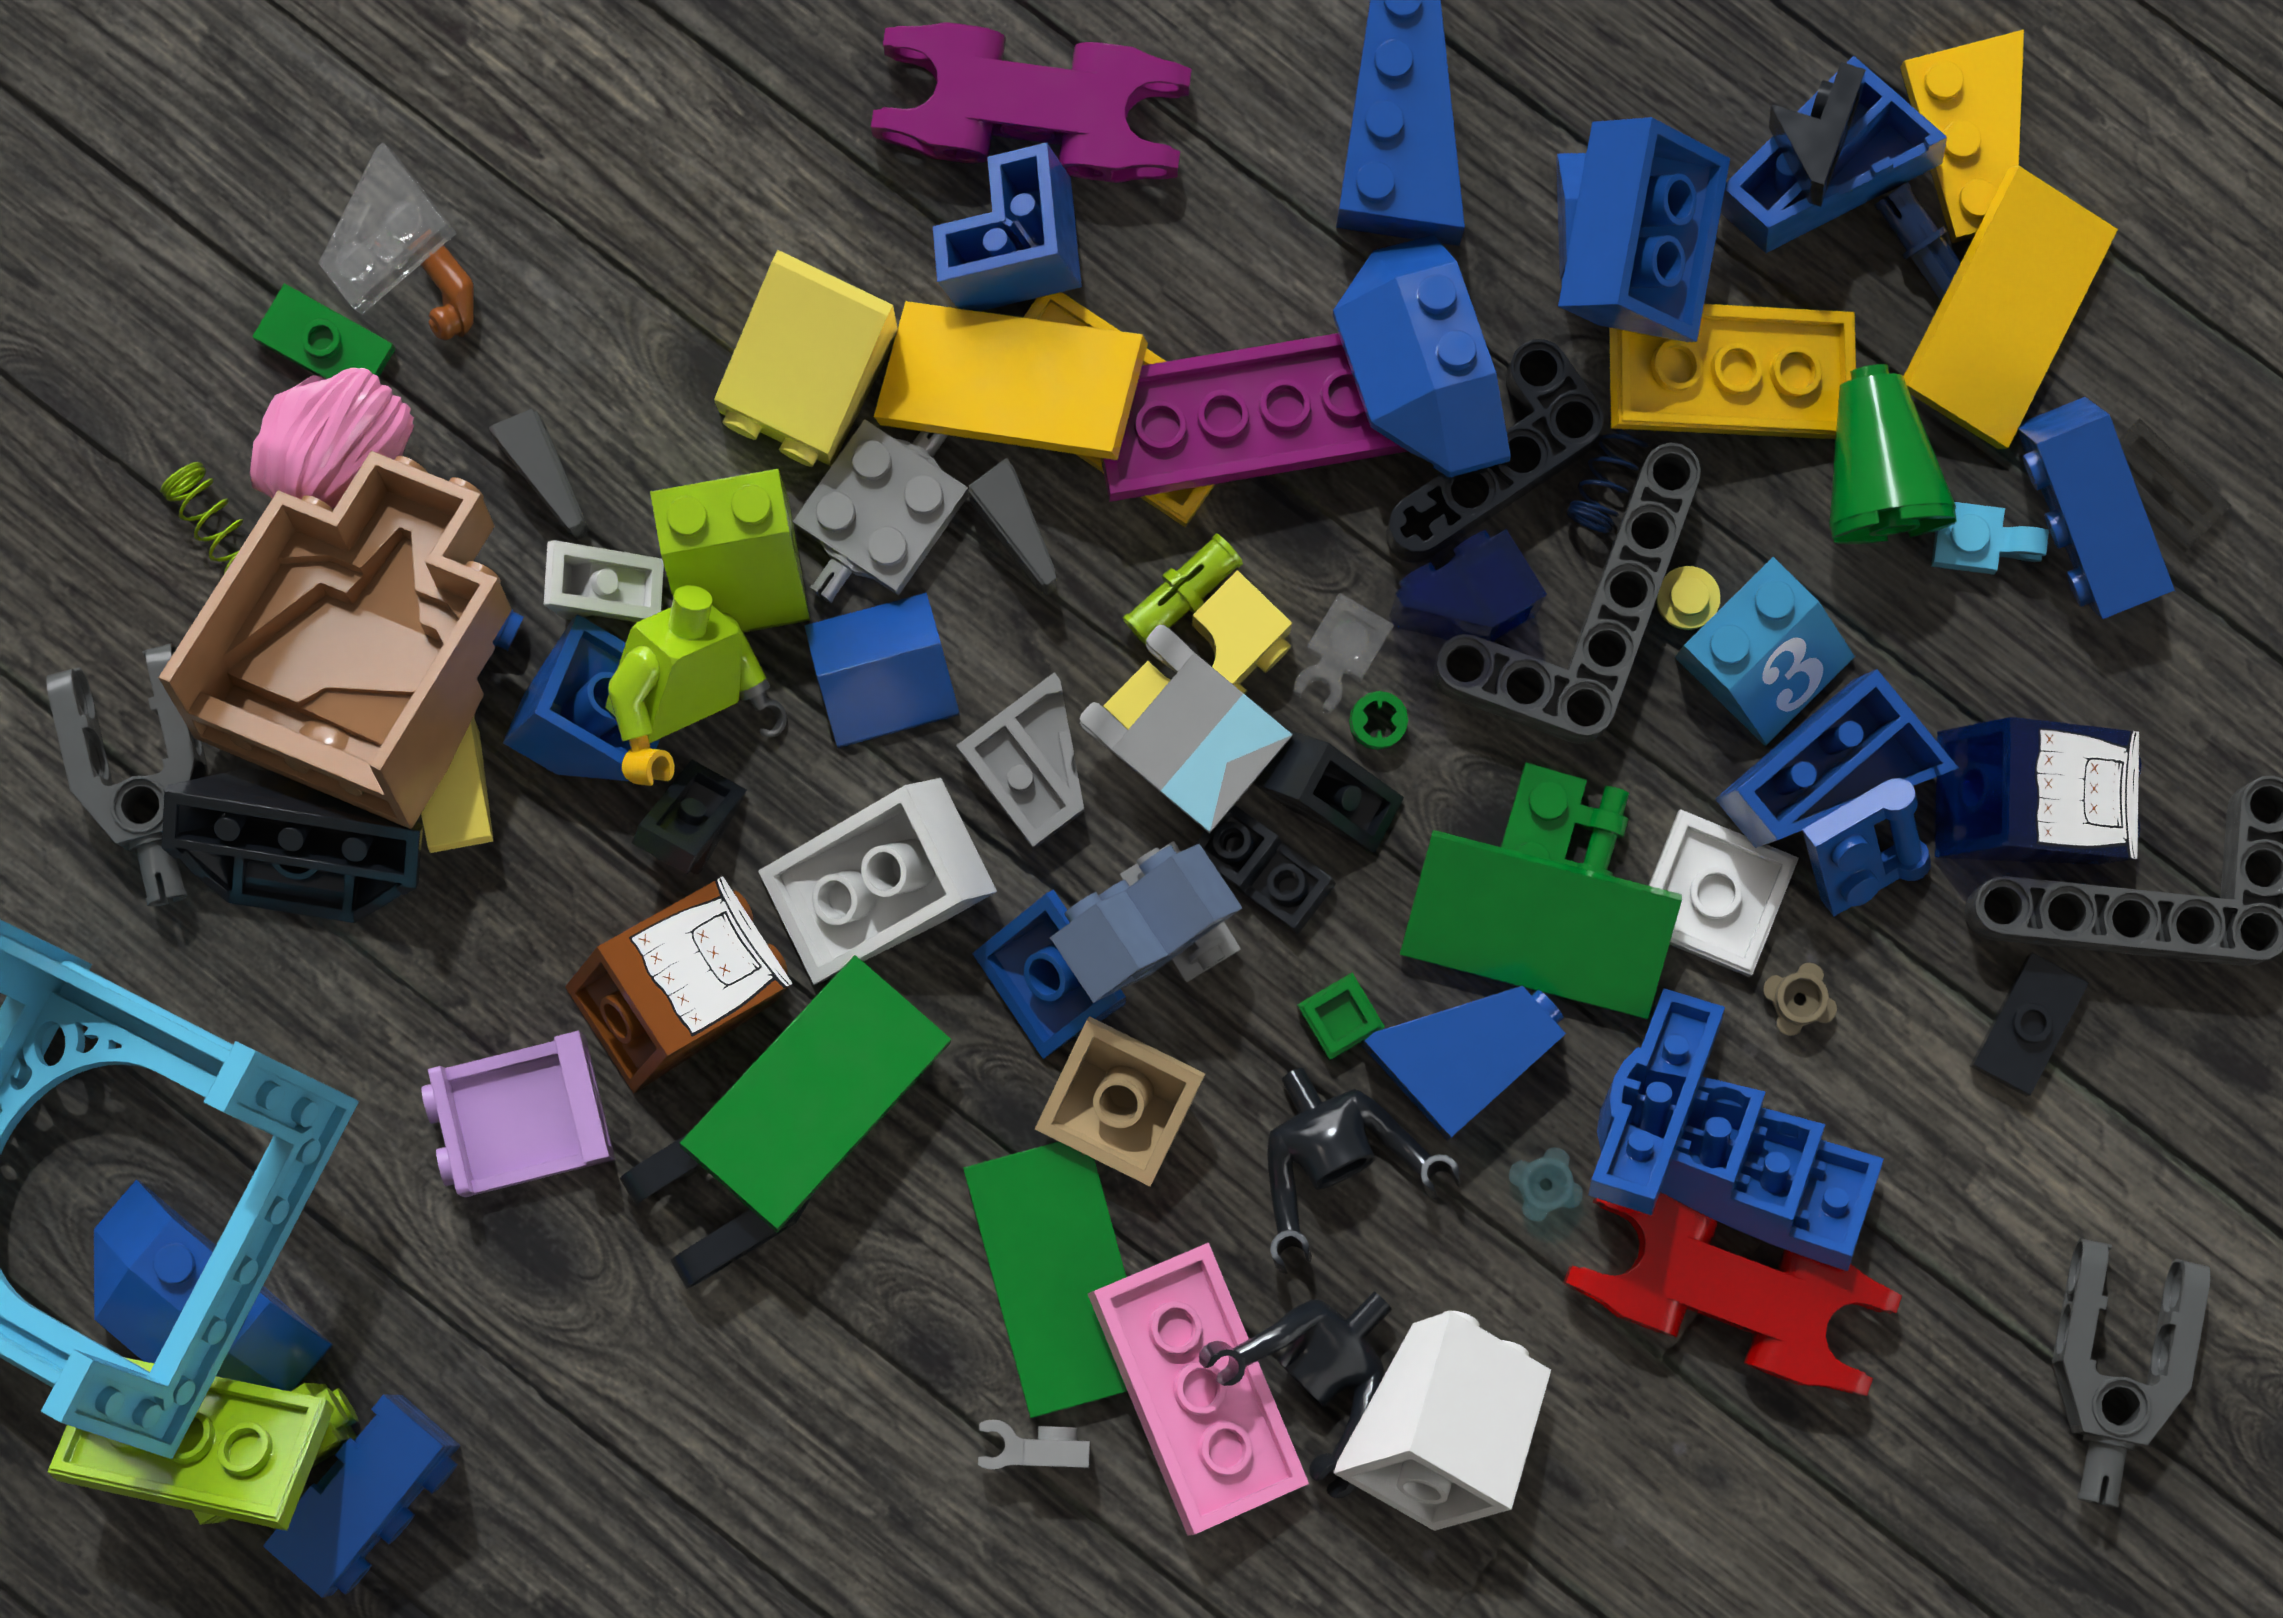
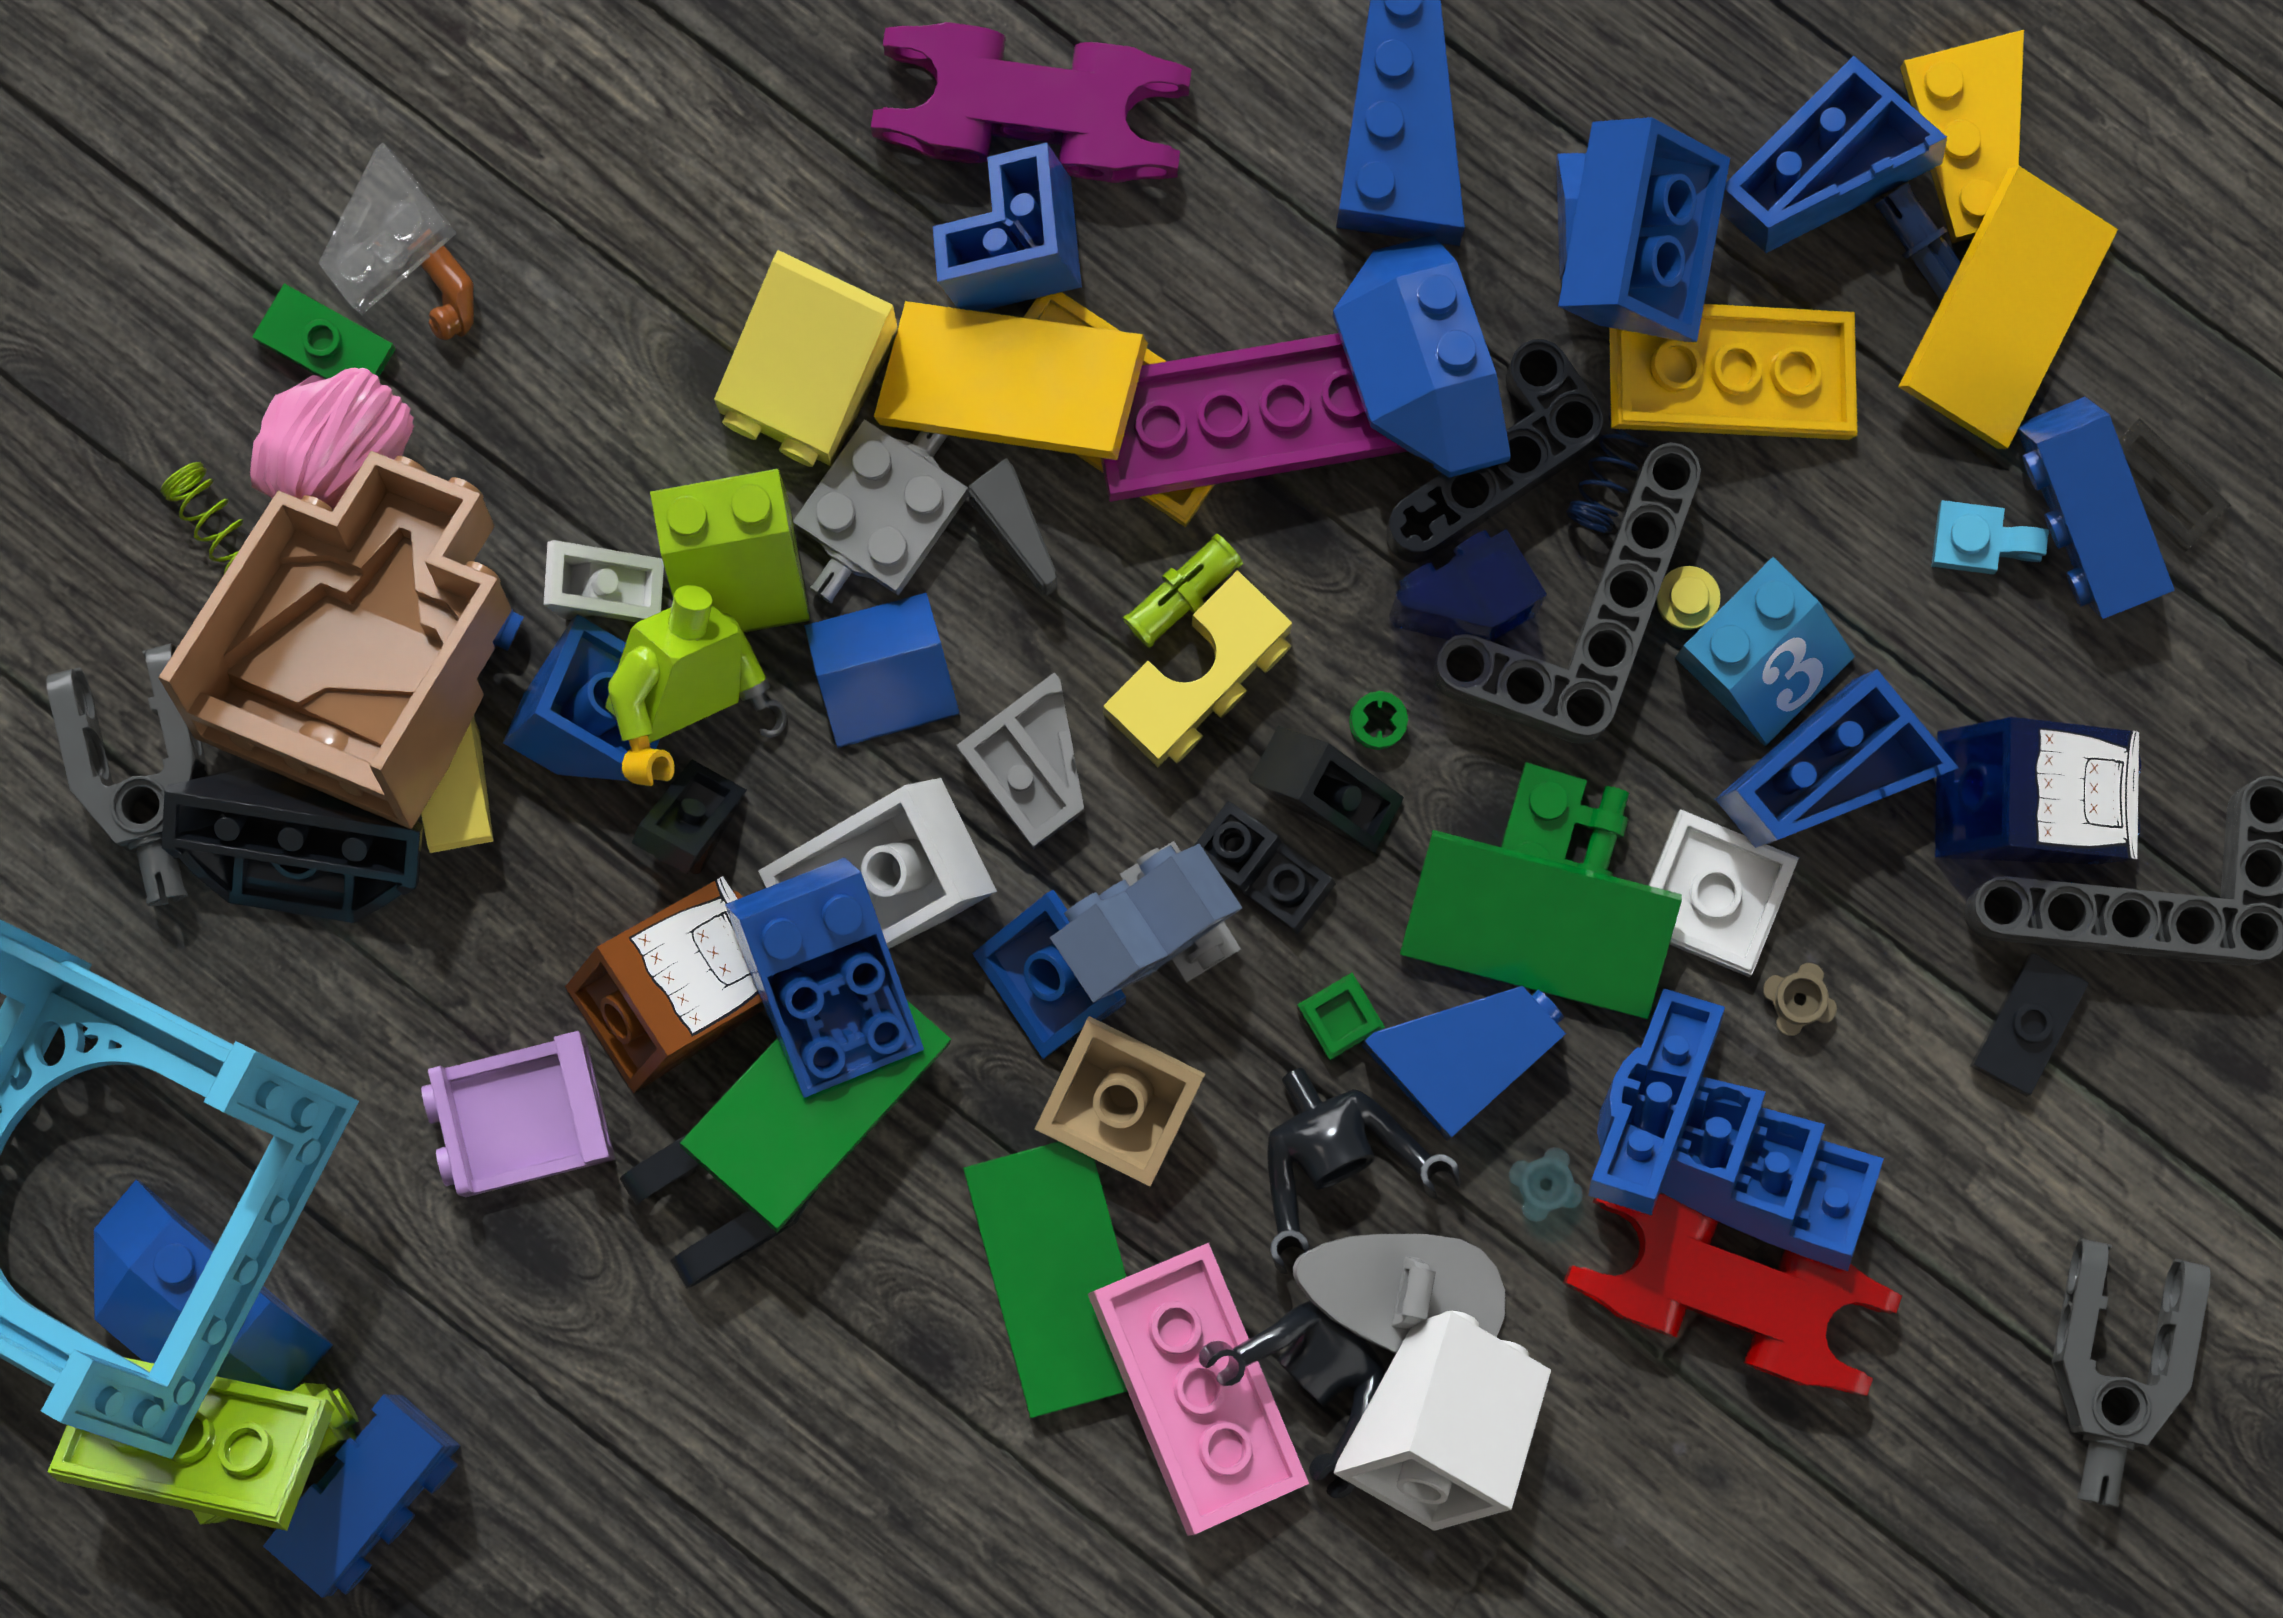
dark grey slope [489,409,590,540] -> none
light grey plate [978,1420,1090,1469] -> none
light grey flag [1080,625,1293,834] -> none
clear plate [1293,593,1394,714] -> none
black slope [1769,62,1866,207] -> none
blue plate [1802,778,1931,916] -> none
green cone [1829,364,1957,544] -> none
none -> blue slope [725,857,924,1098]
none -> light grey shield [1293,1234,1505,1354]

